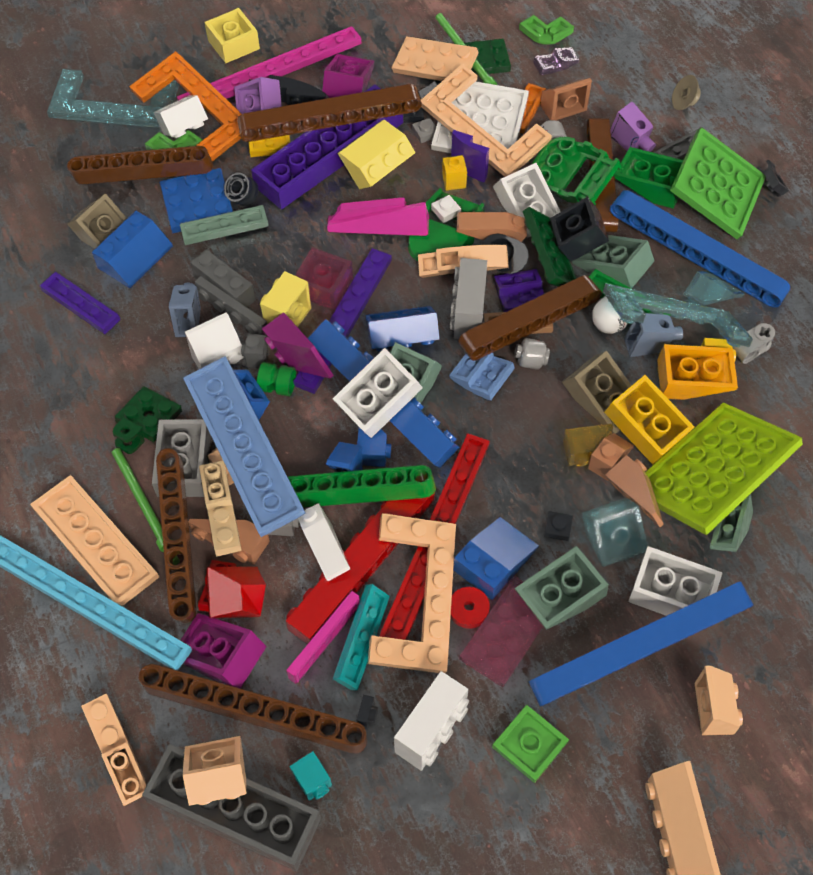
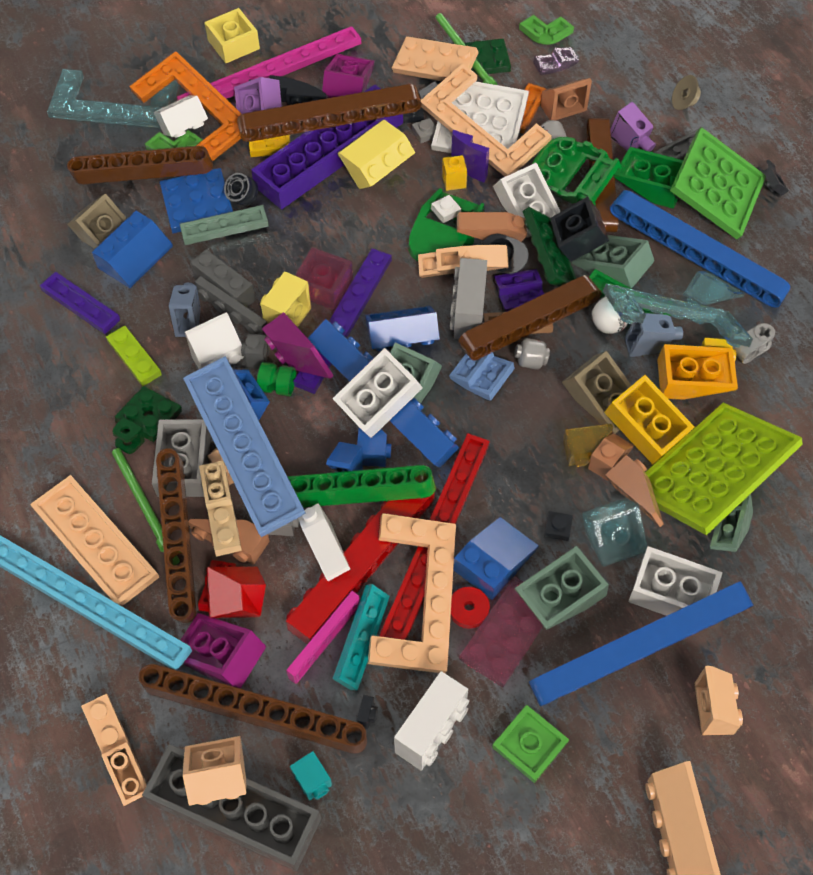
dark pink wedge [327,197,429,236] -> none
none -> lime plate [106,326,162,387]

